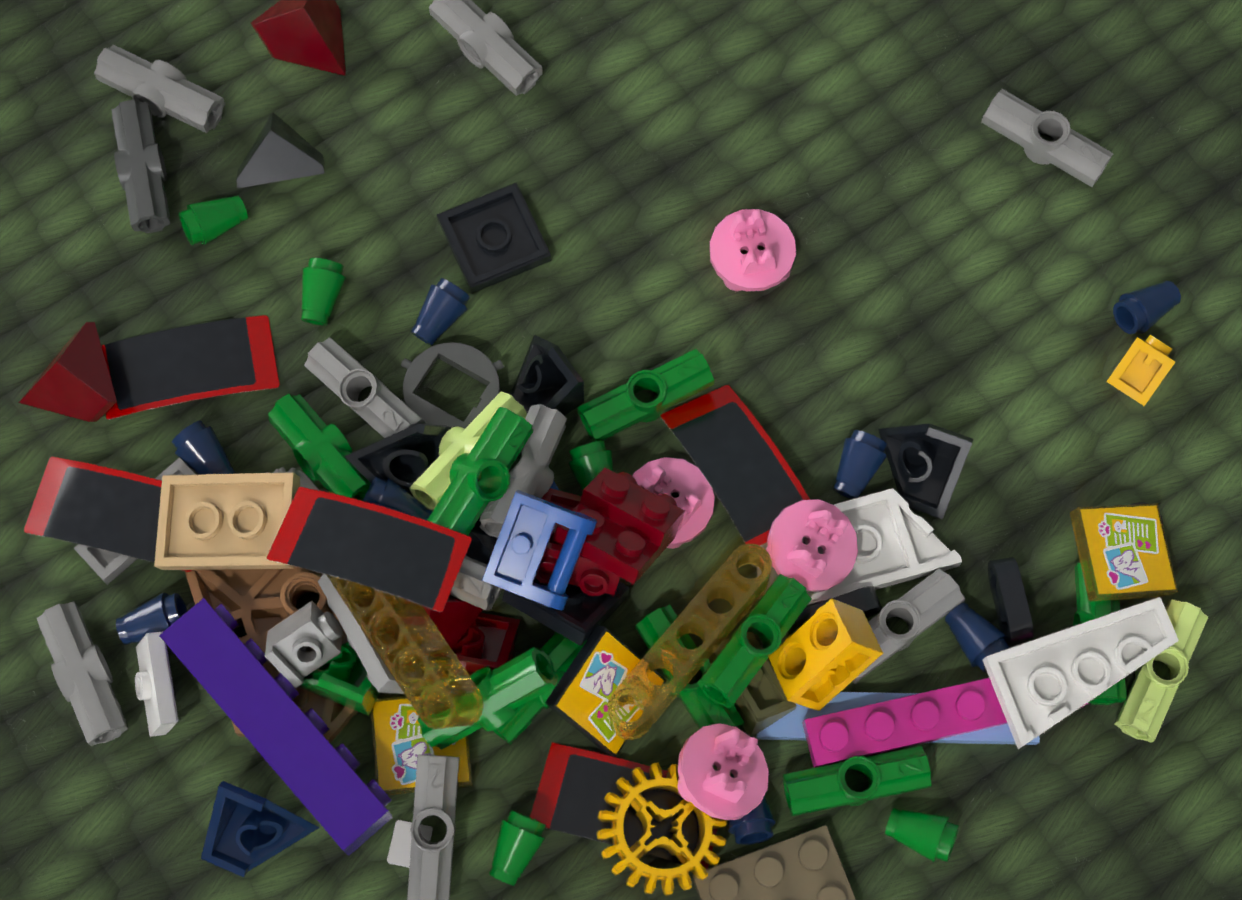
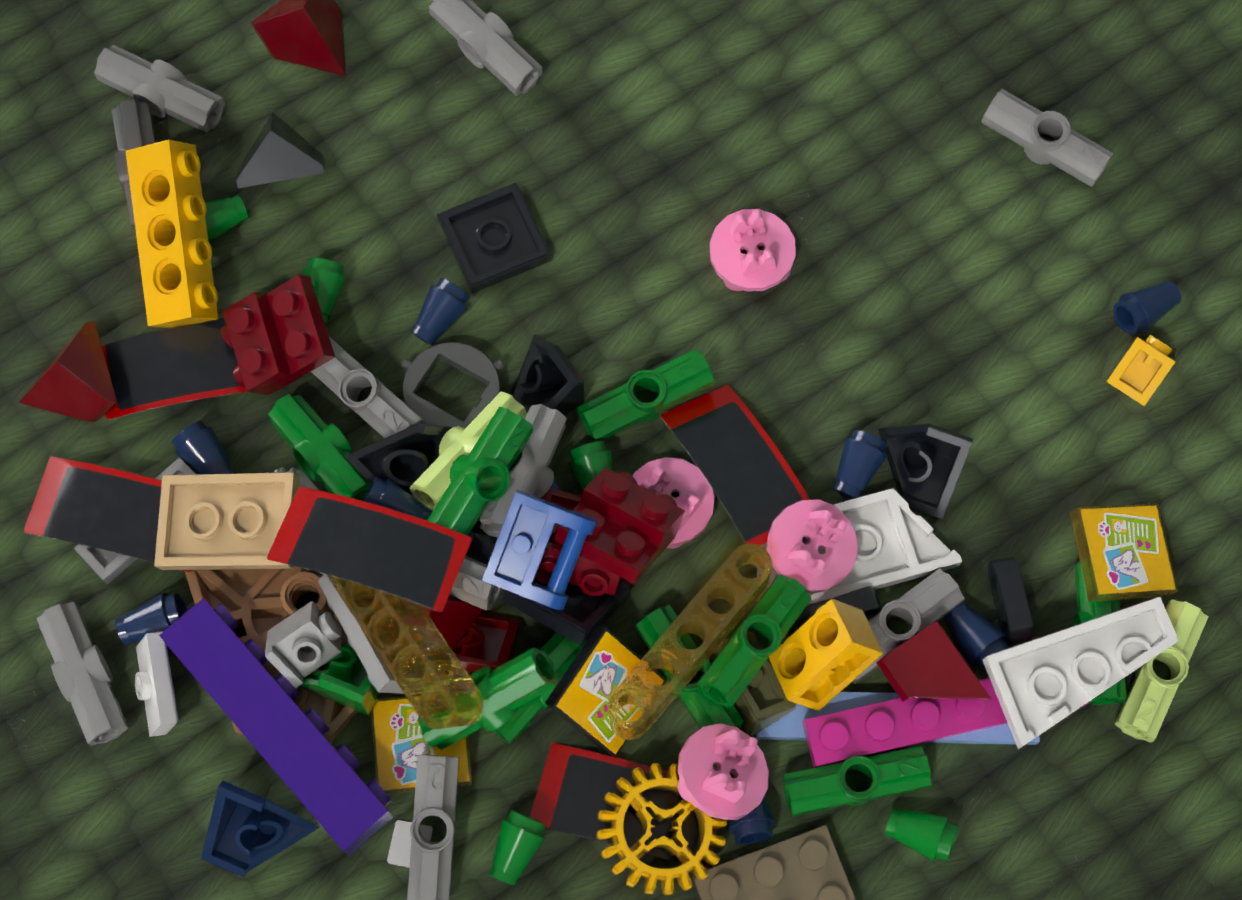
none -> yellow brick [126,139,218,328]
none -> dark red plate [221,274,335,395]
none -> dark red slope [876,621,992,702]

